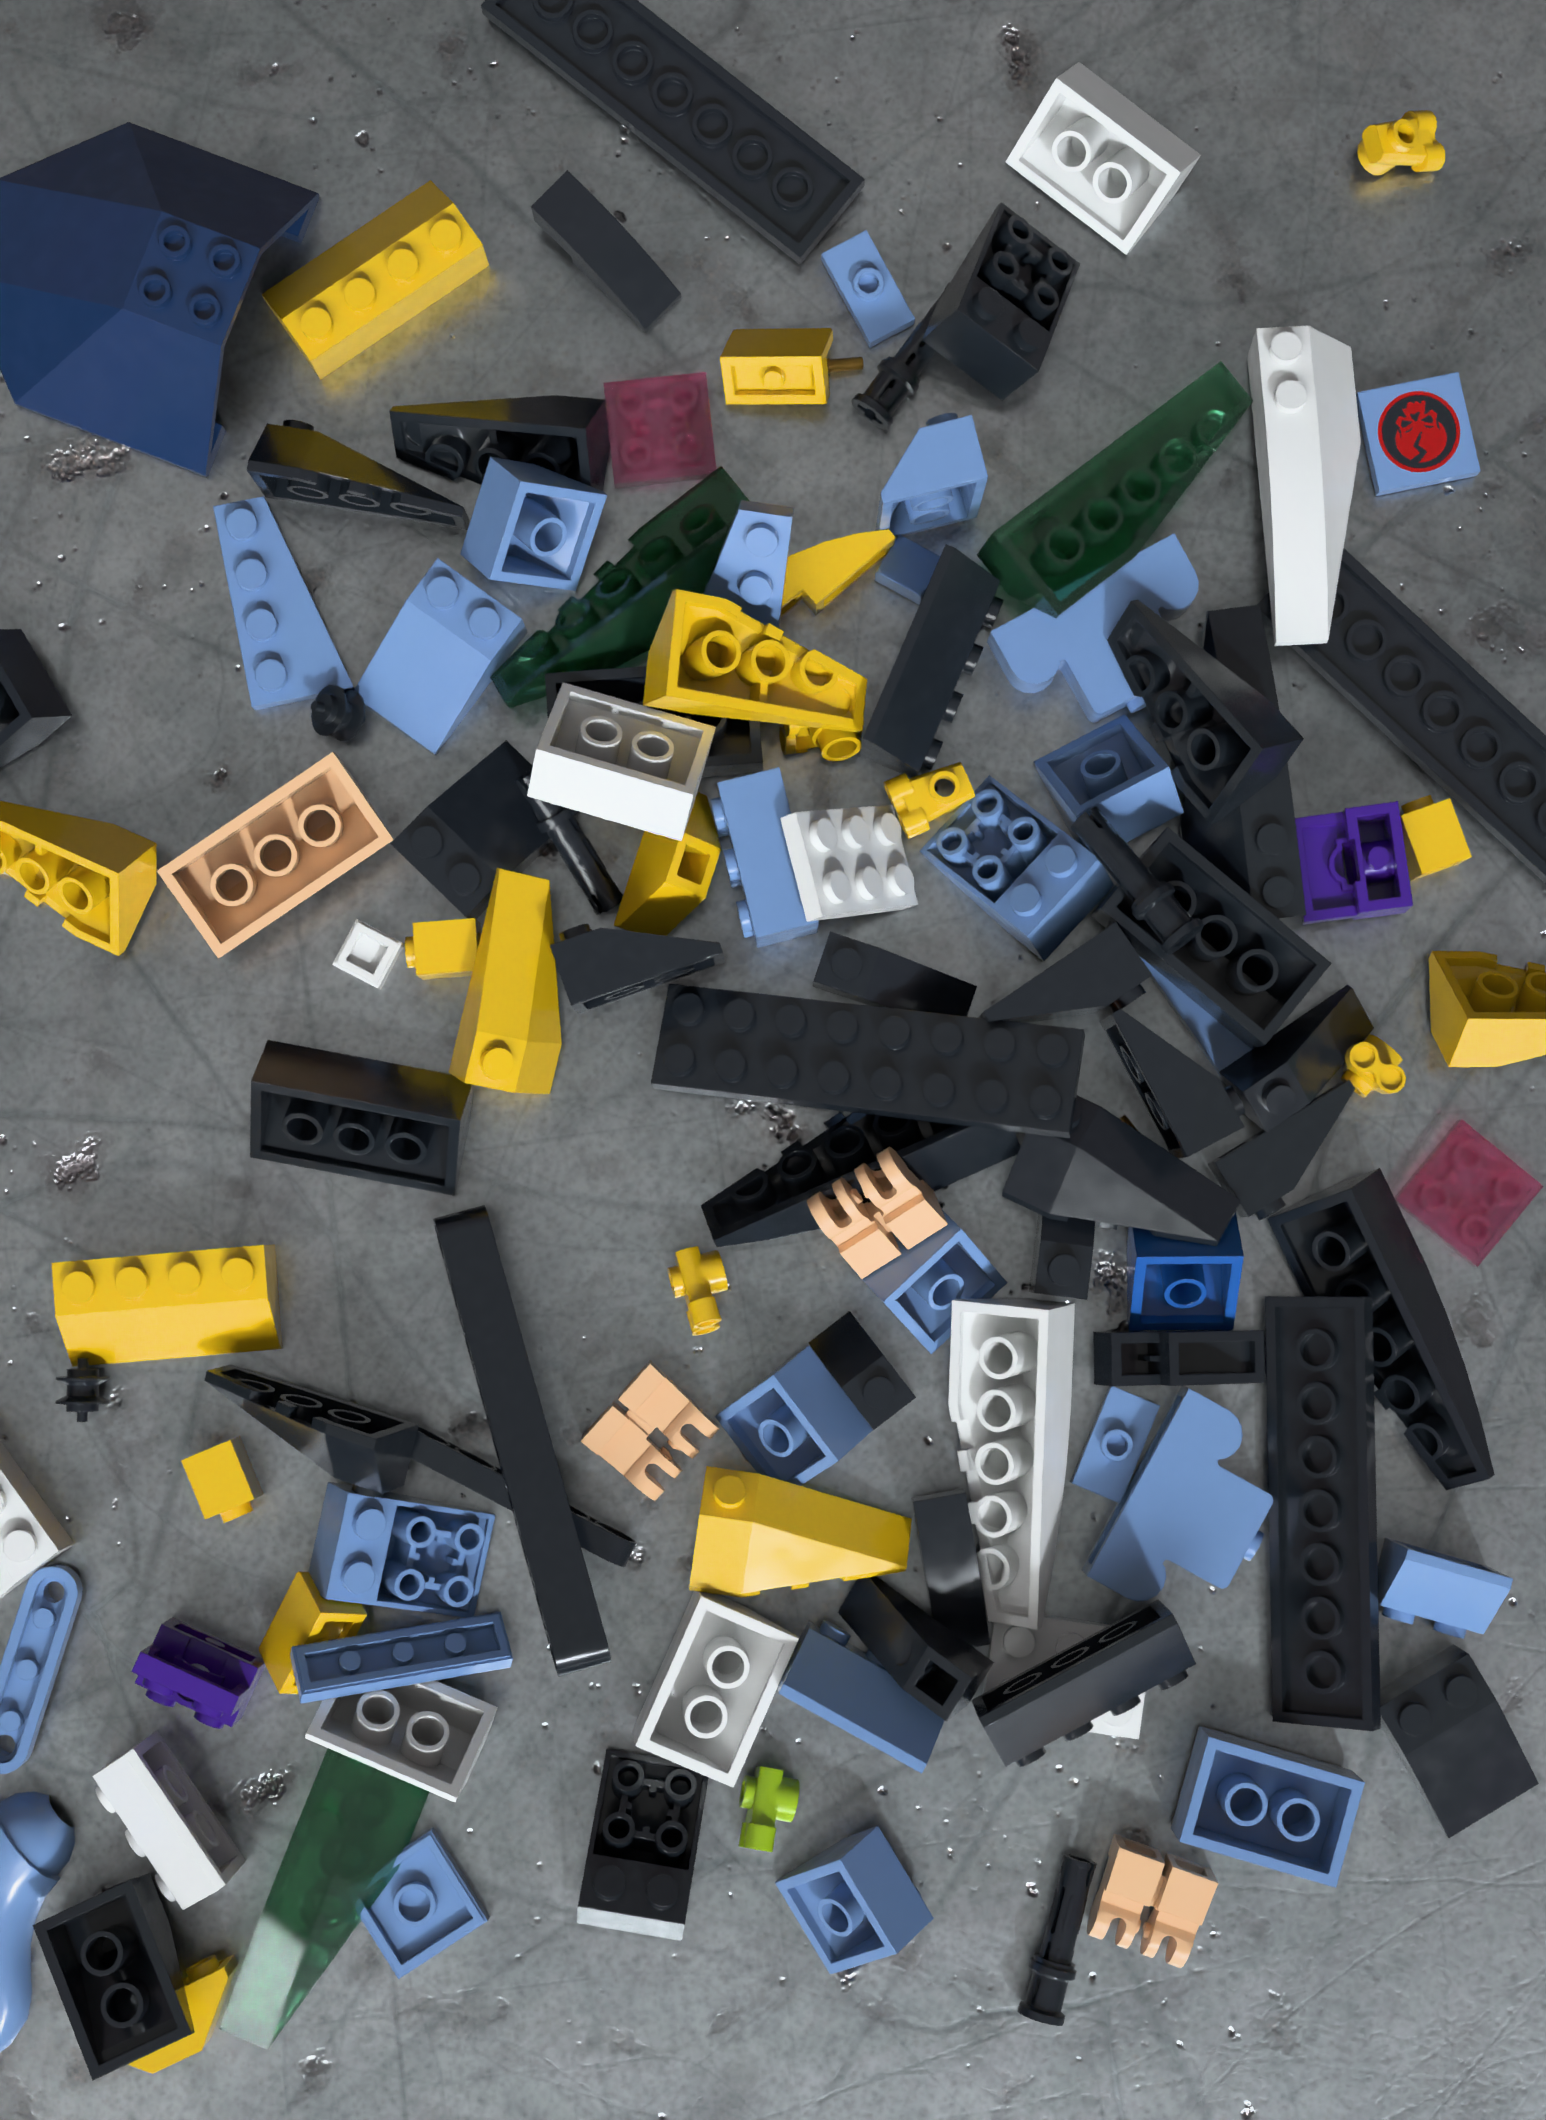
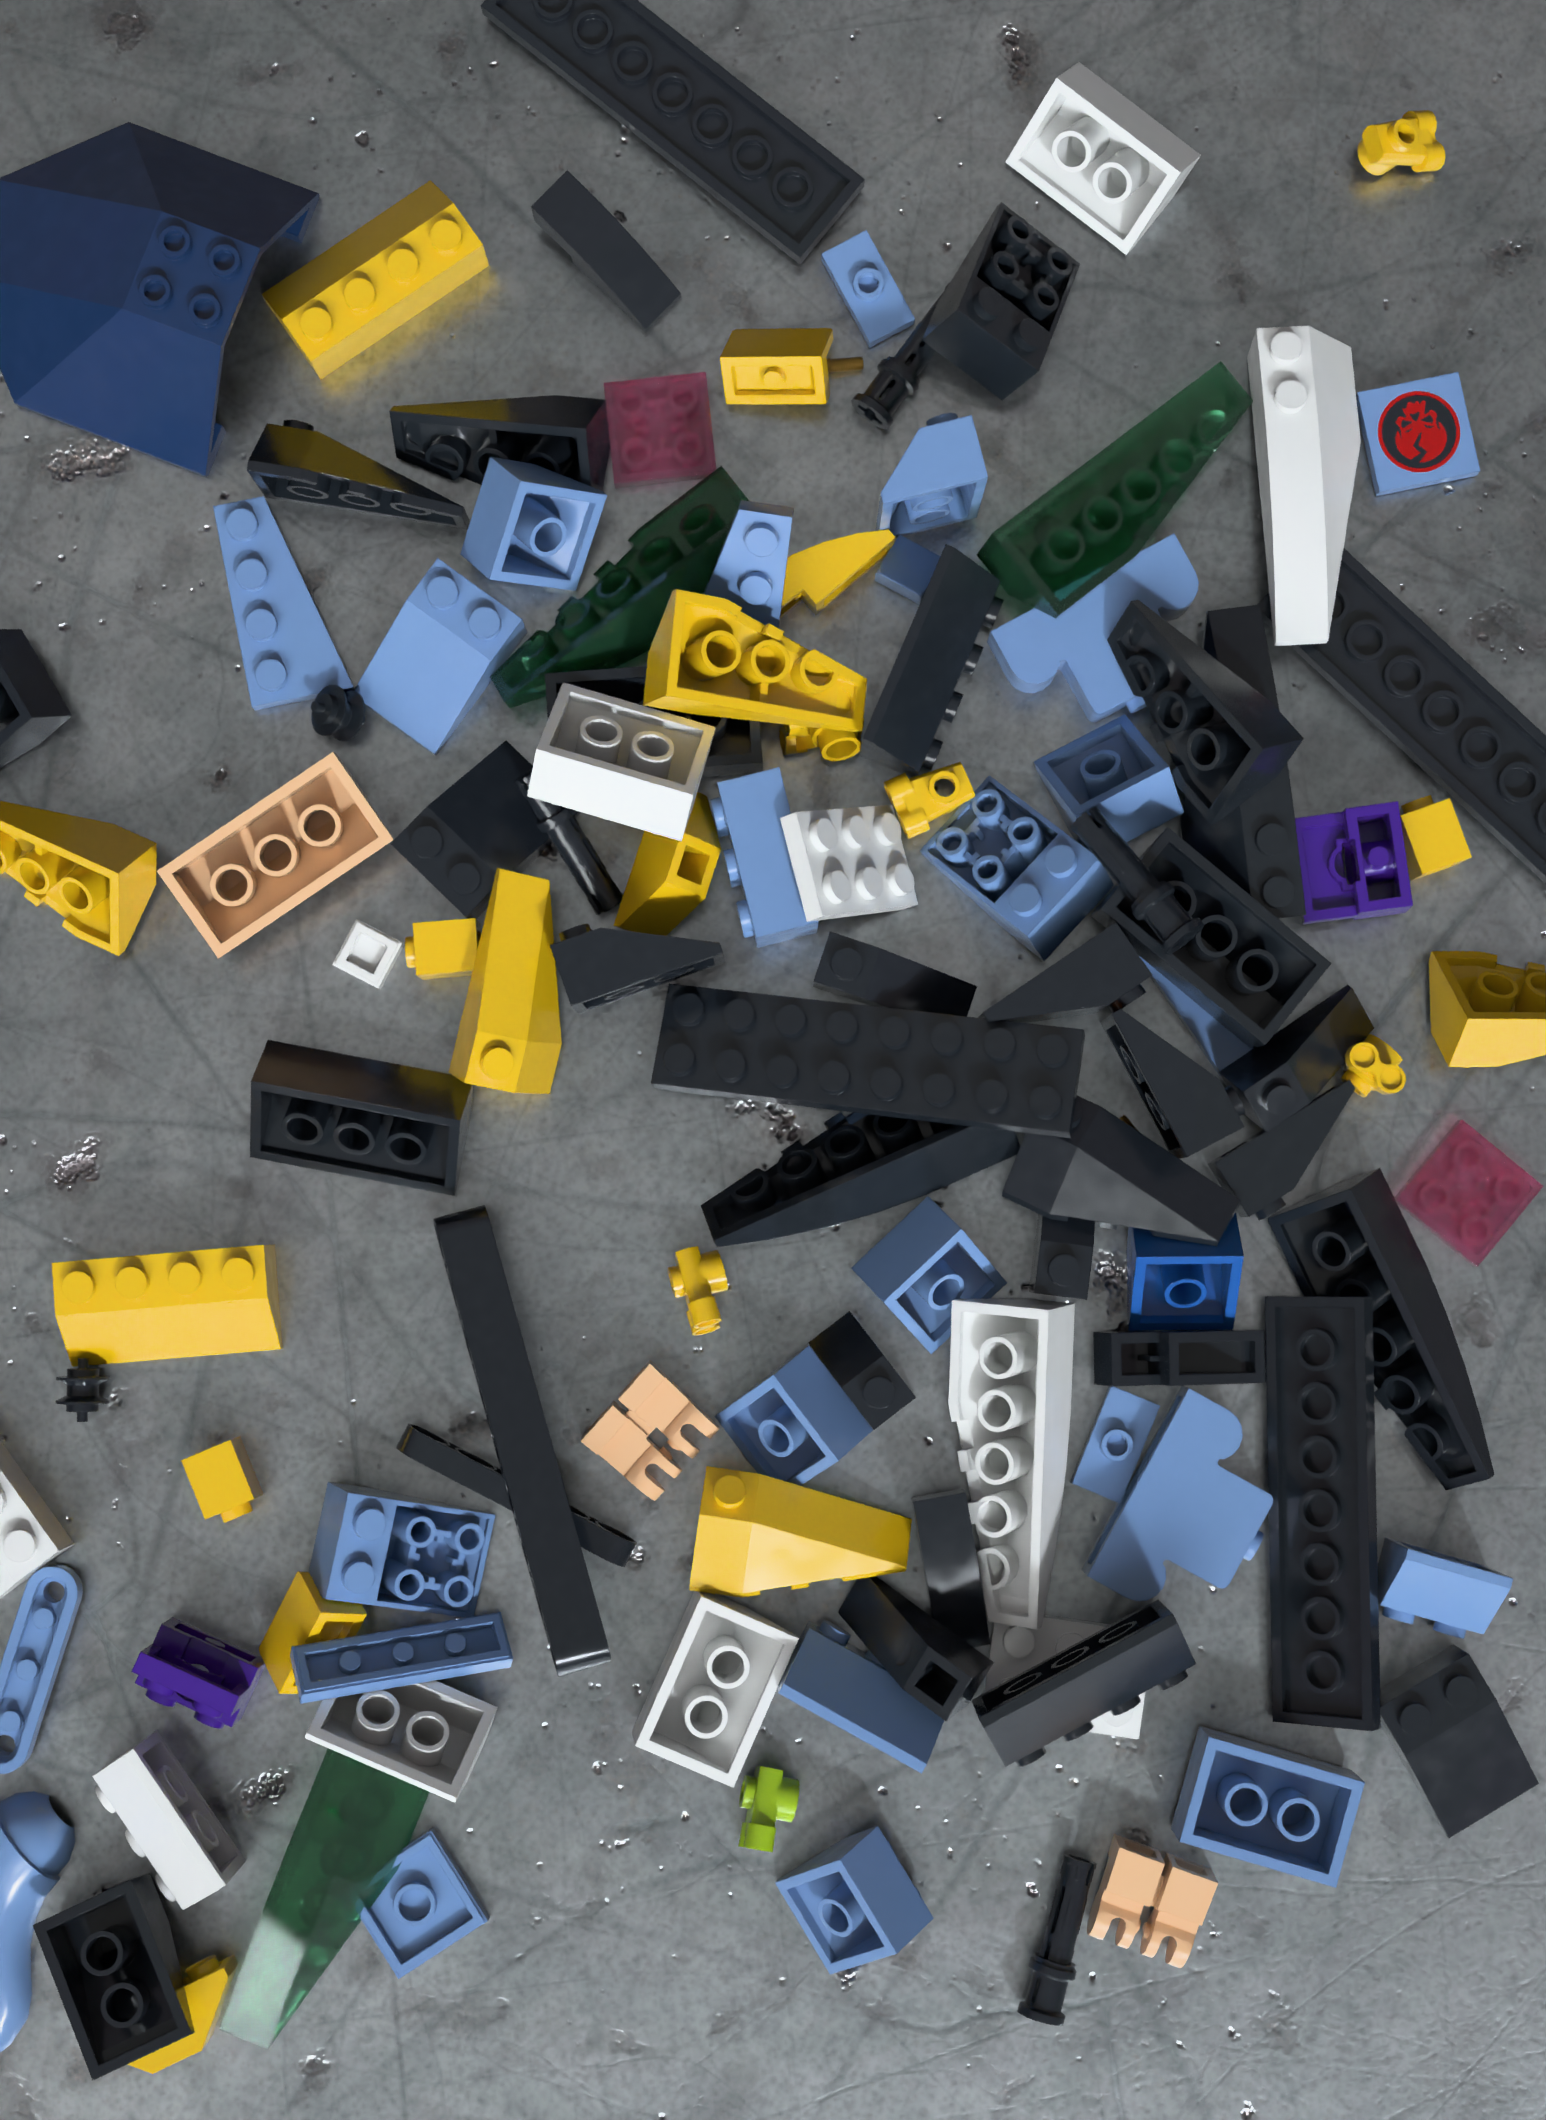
black wedge [204,1365,419,1497] -> none
black slope [577,1749,709,1941] -> none
light nougat legs [807,1147,948,1279] -> none

